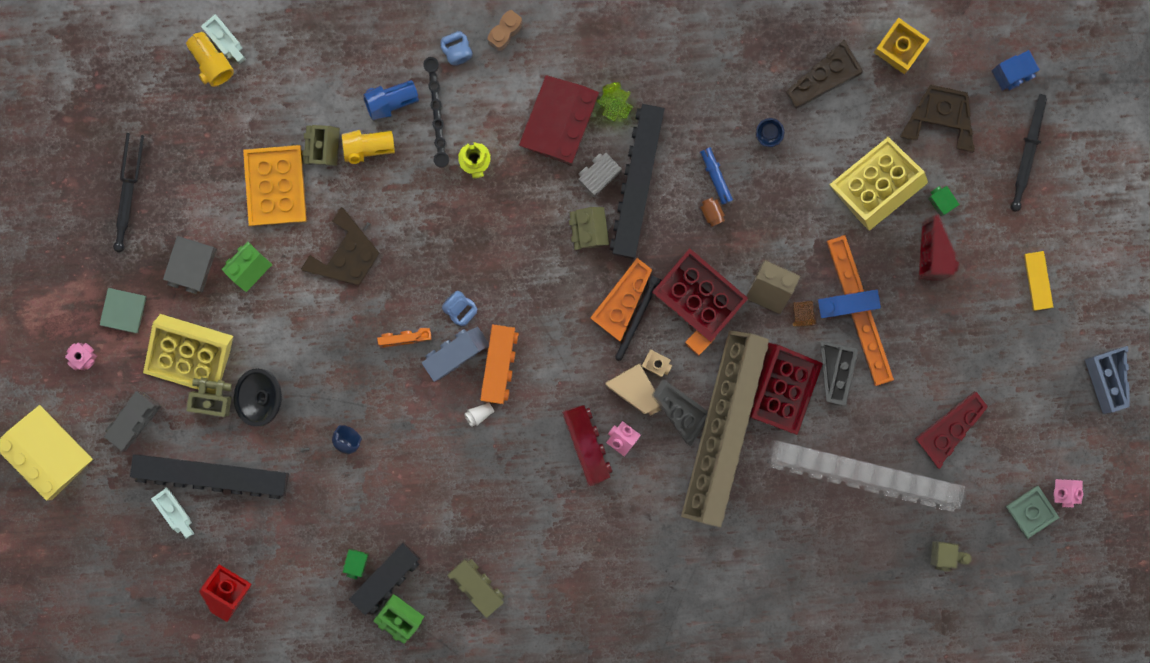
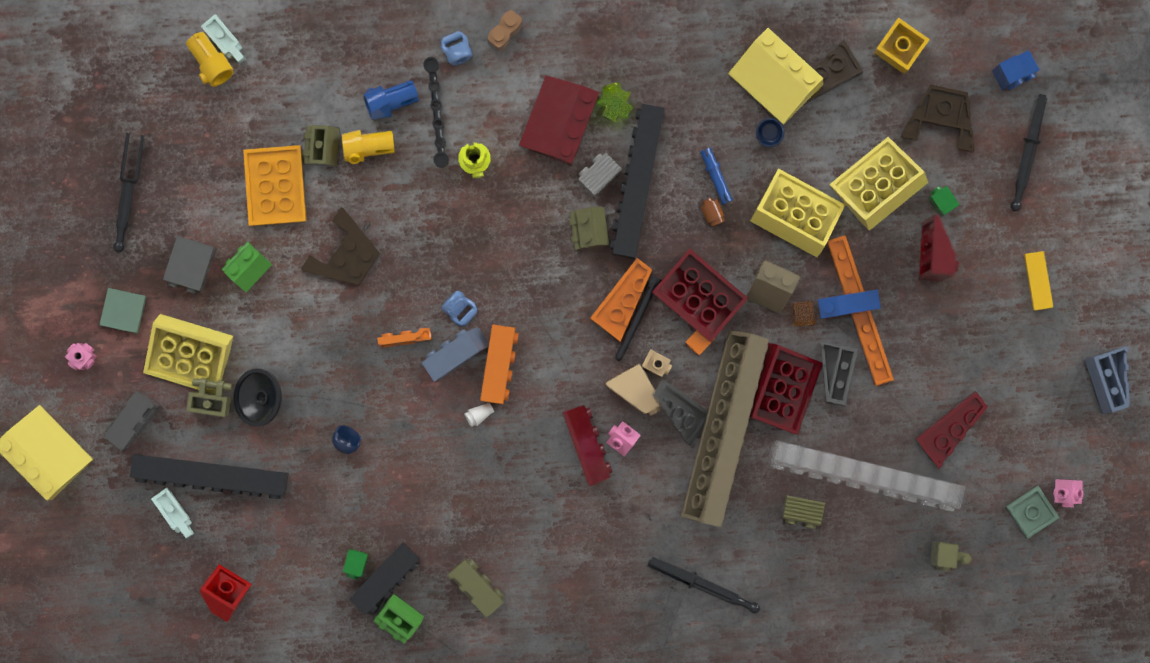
none -> black piece [647,557,760,614]
none -> light yellow slope [728,28,823,125]
none -> light yellow slope [750,169,845,257]
none -> olive brick [781,495,825,529]

